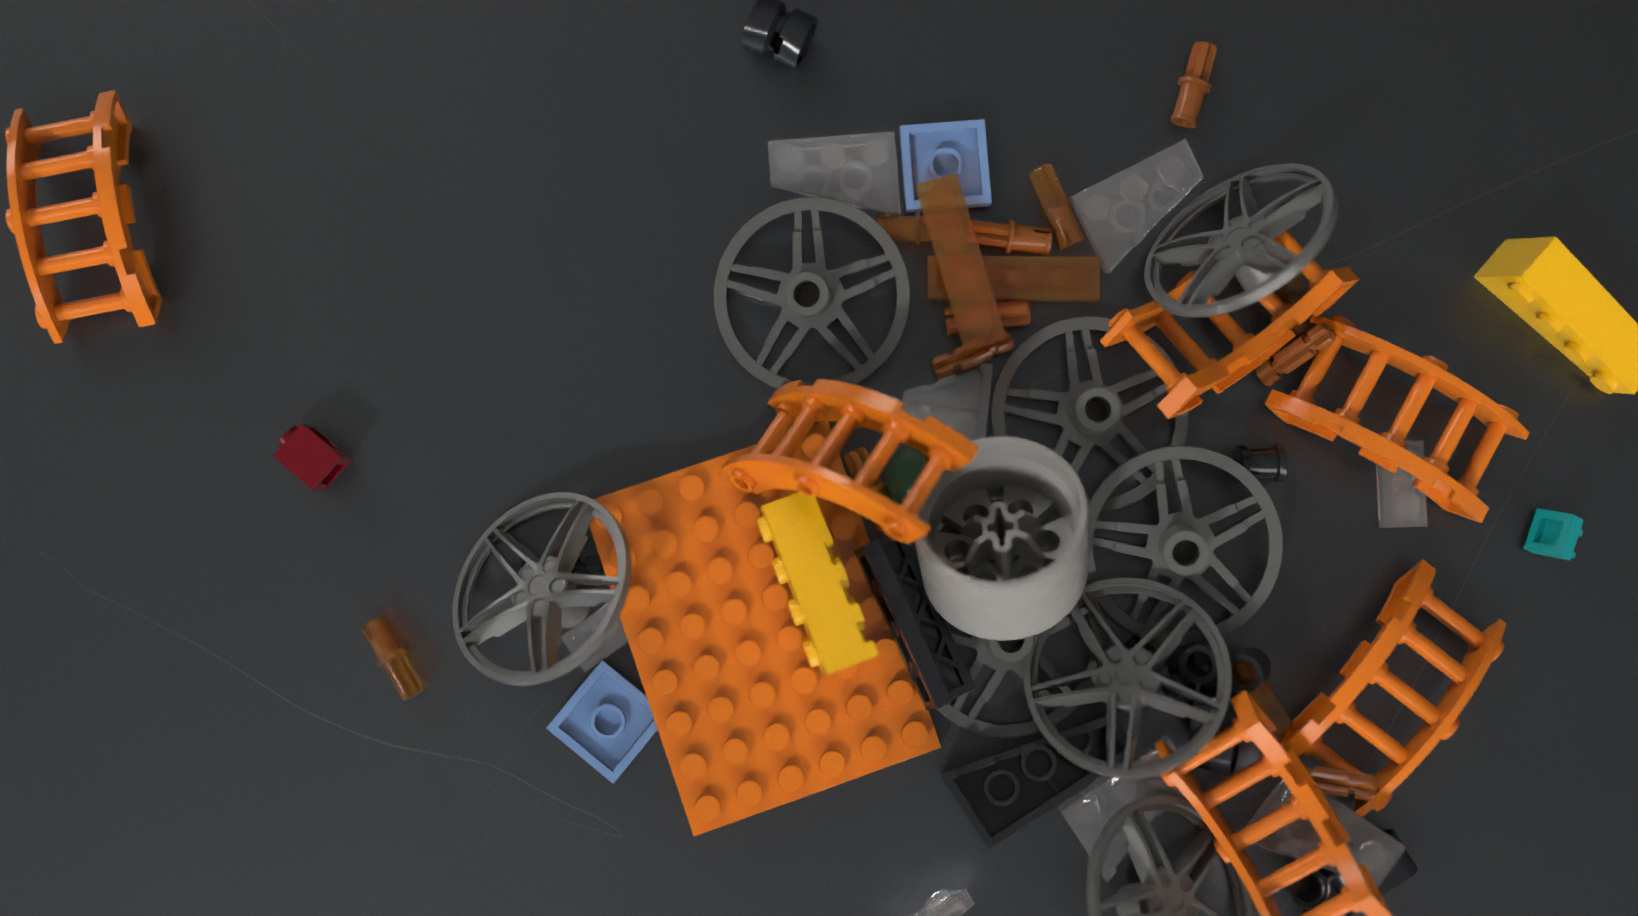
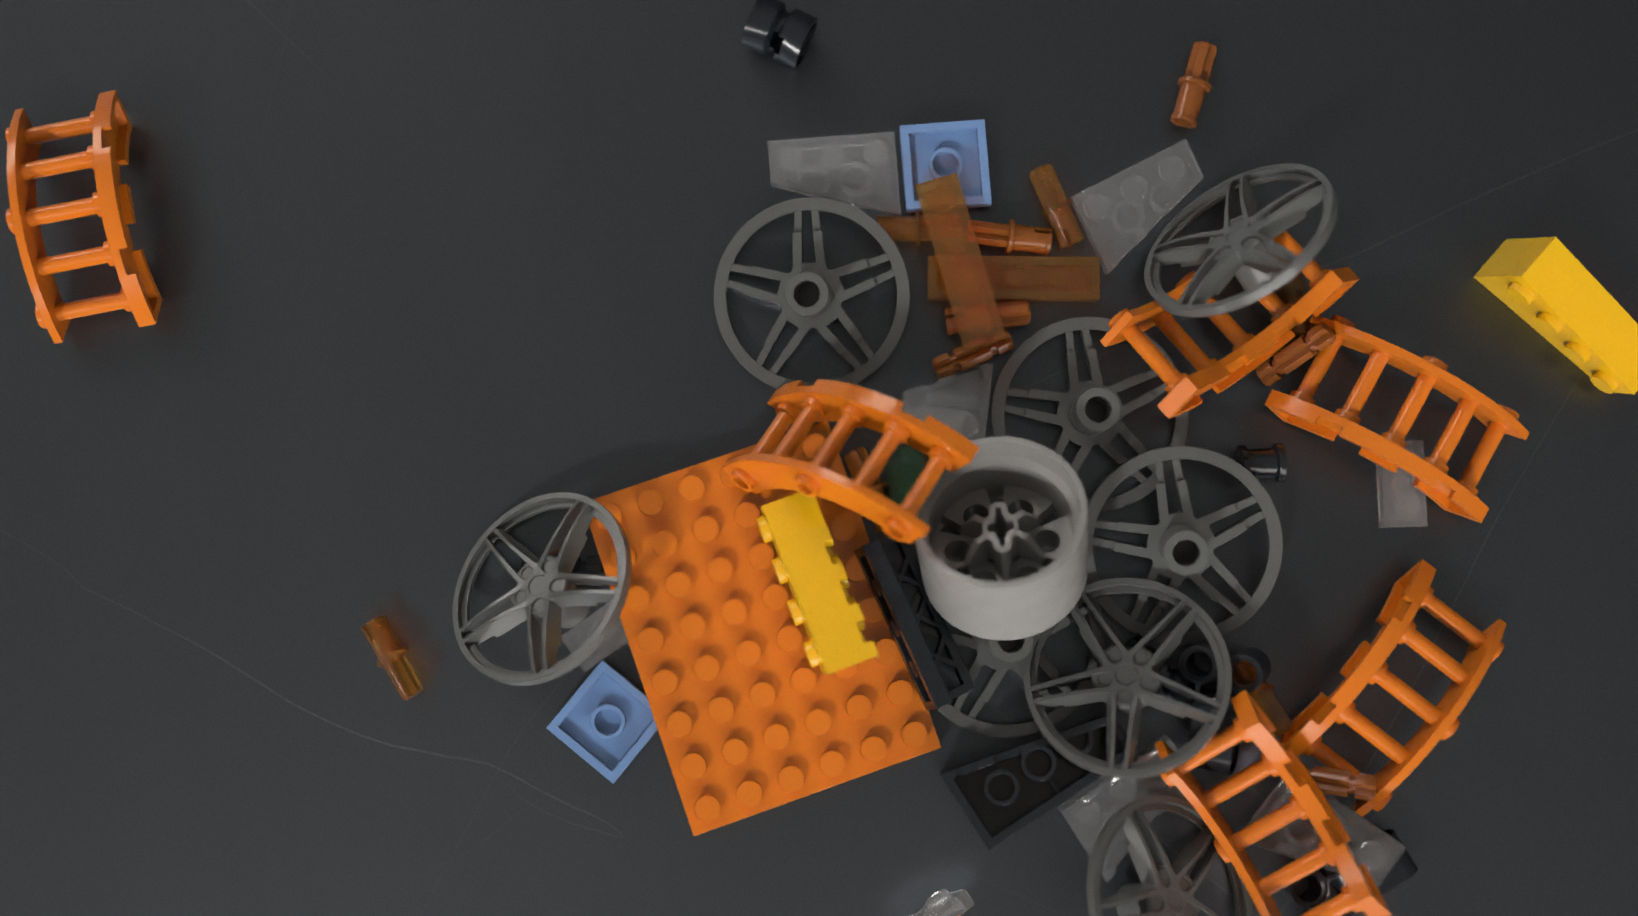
dark red brick [273,423,352,492] -> none
teal tile [1523,508,1584,561] -> none

